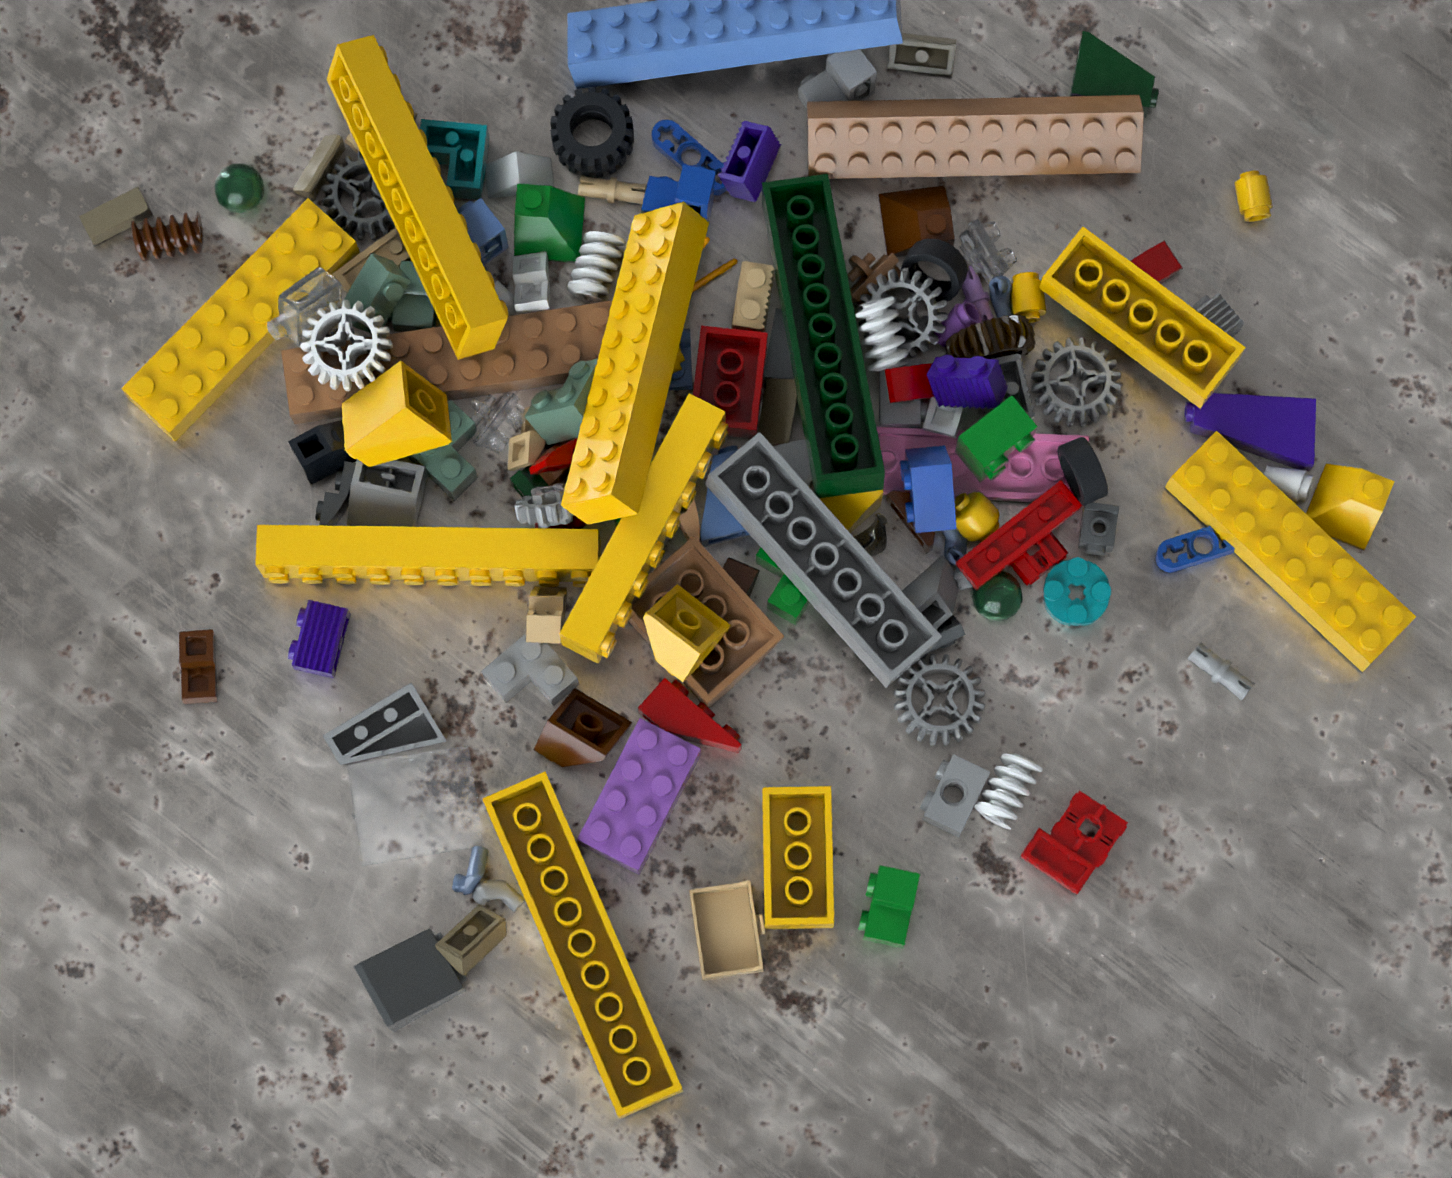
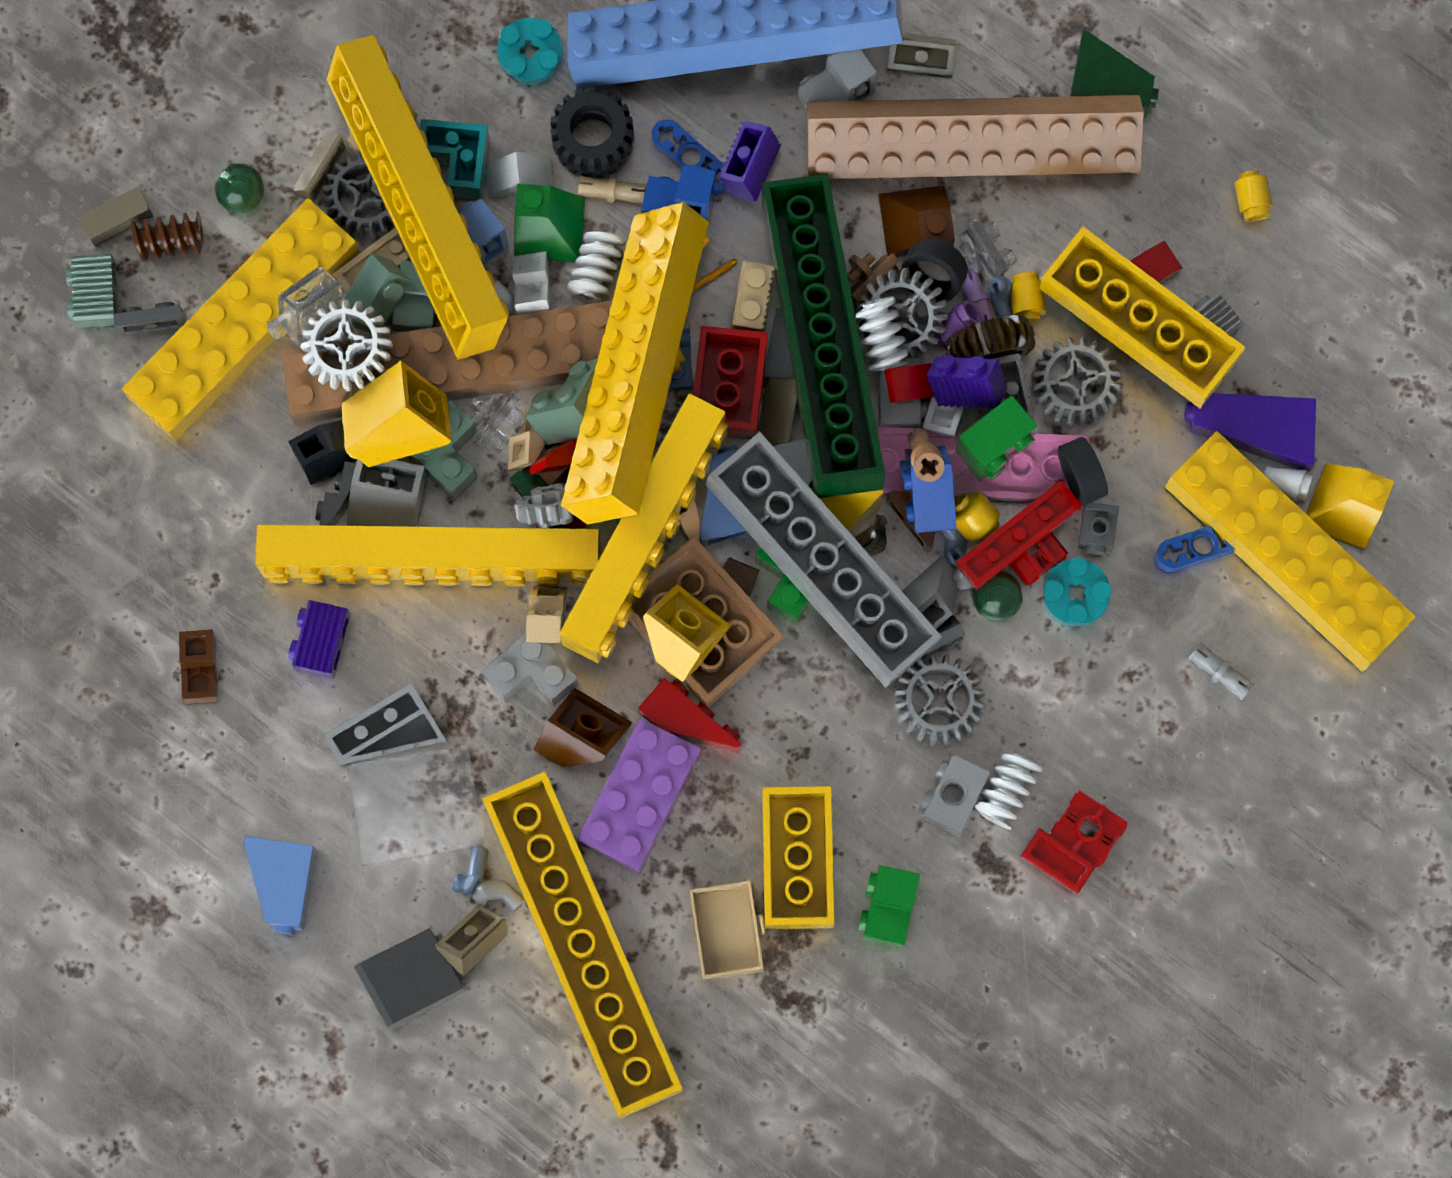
none -> sand green brick [66,254,118,328]
none -> dark grey plate [113,302,186,335]
none -> medium blue slope [244,836,317,935]
none -> teal plate [497,18,563,85]
none -> medium nougat pin [908,428,945,482]

